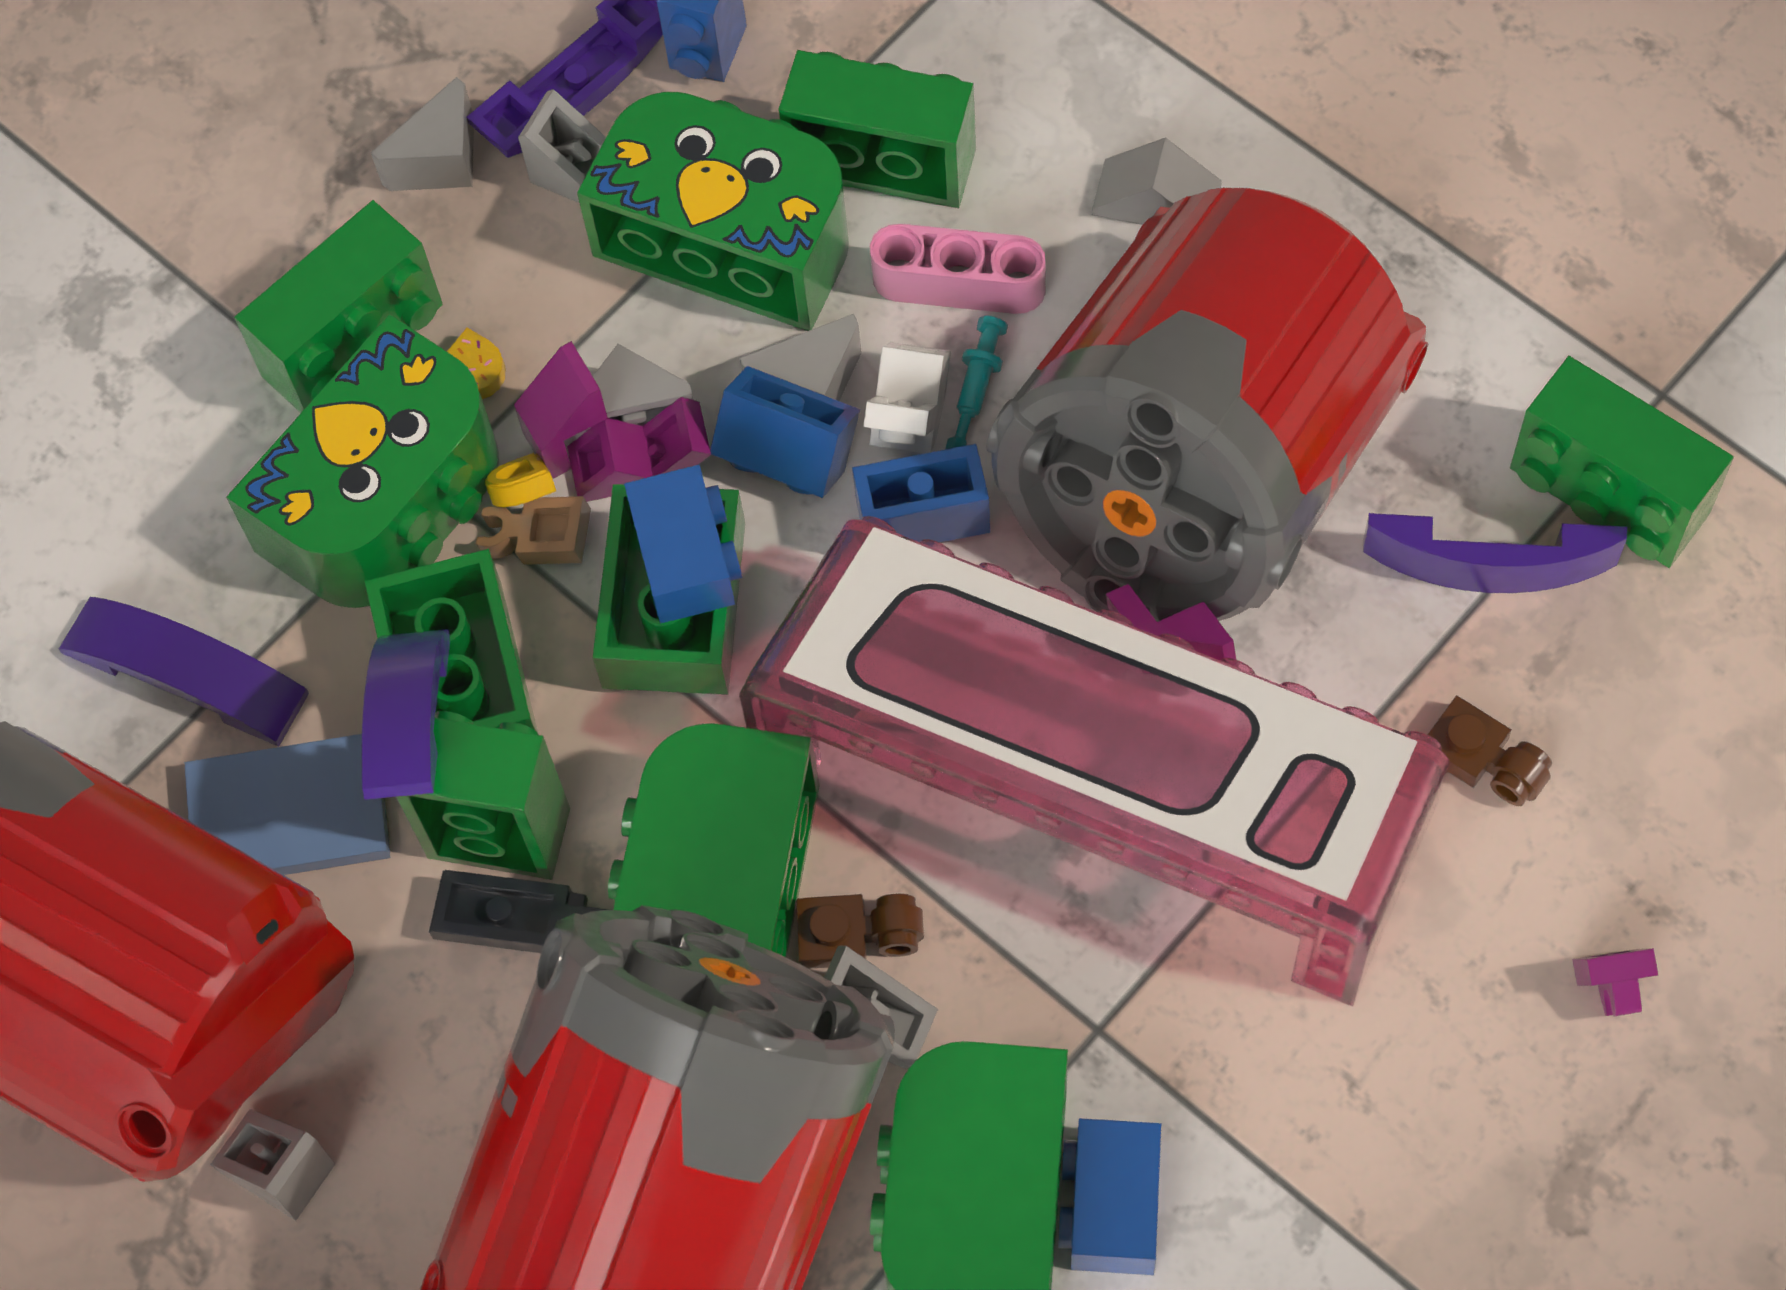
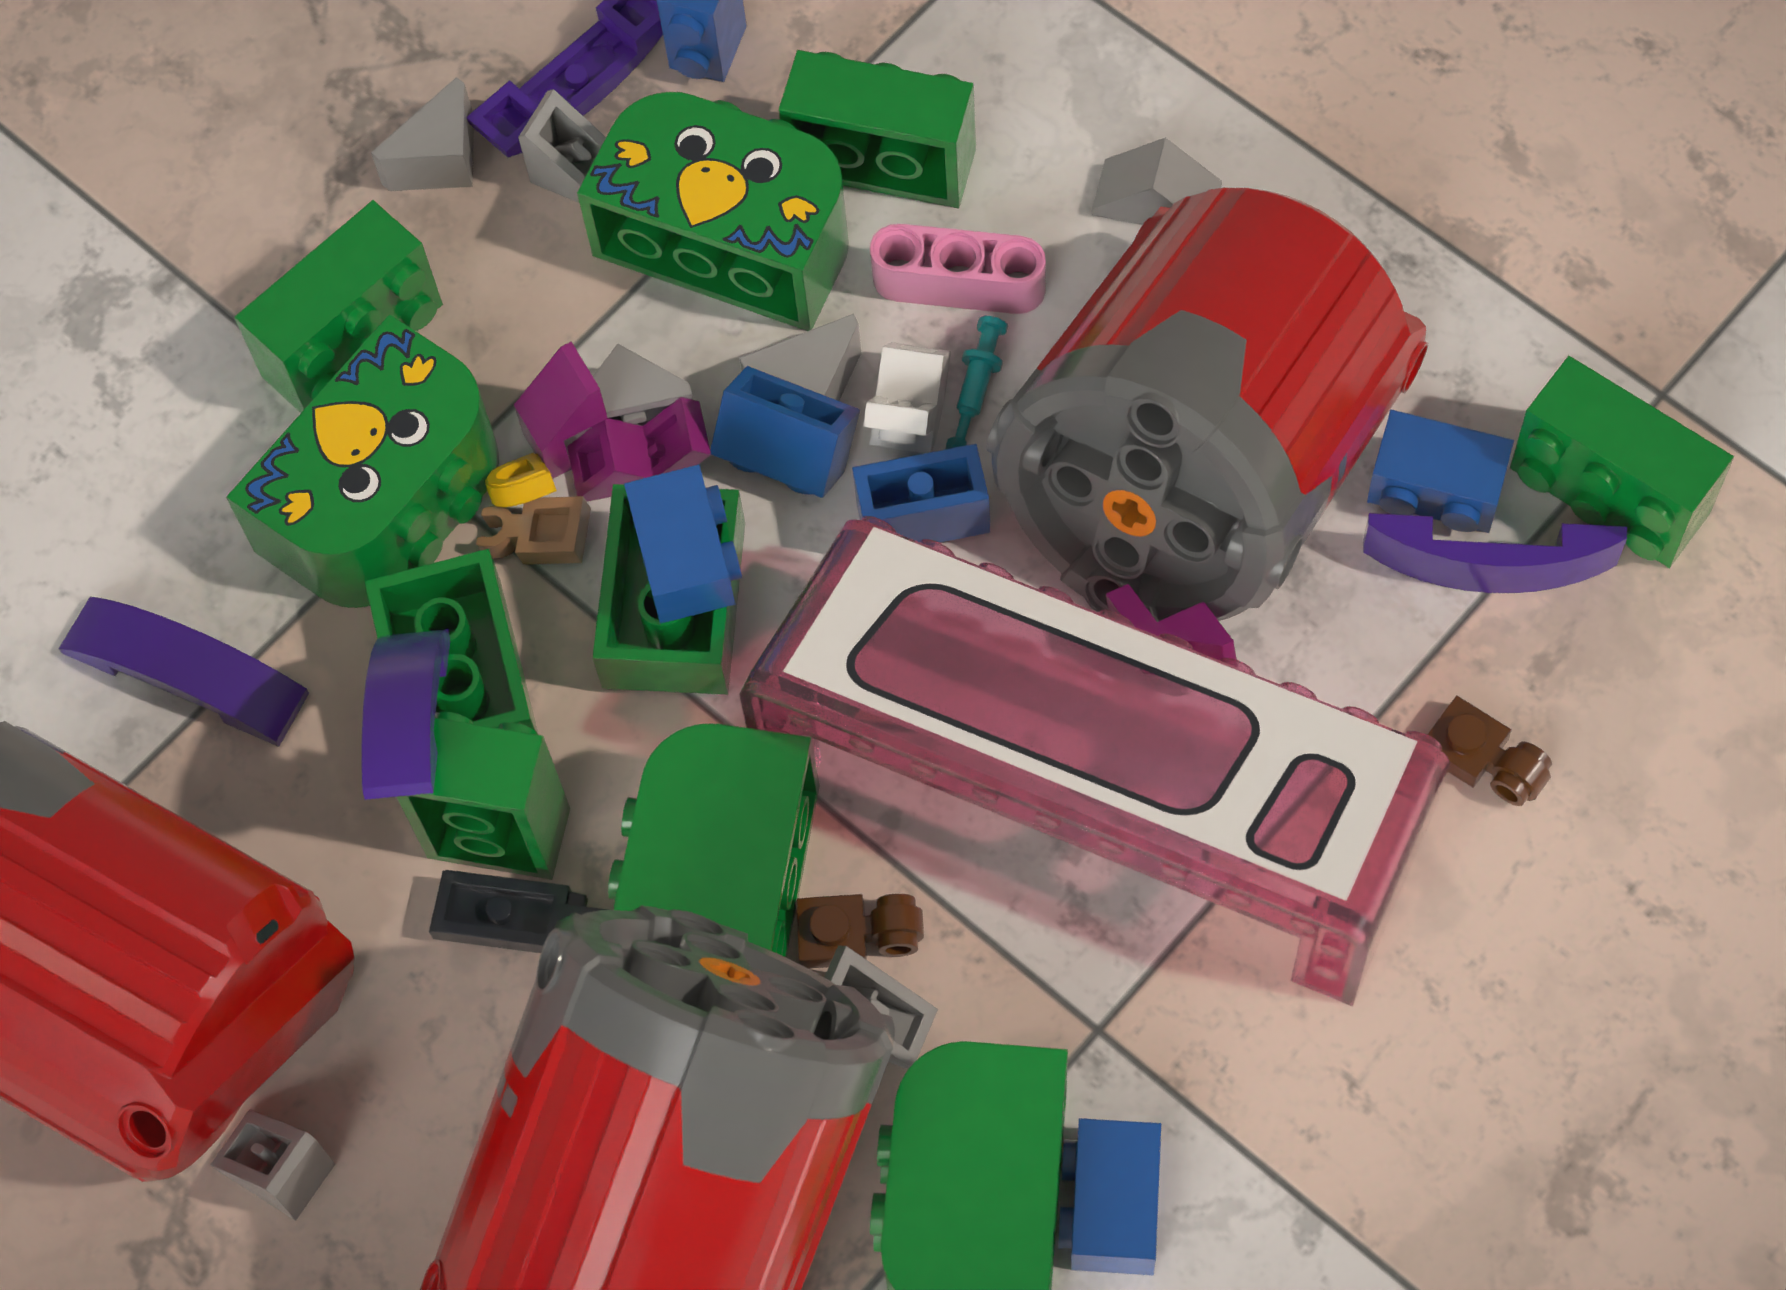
medium blue tile [184,734,391,875] -> none
yellow tile [447,327,506,399] -> none
magenta tile [1572,948,1658,1016] -> none
none -> blue brick [1367,409,1514,533]

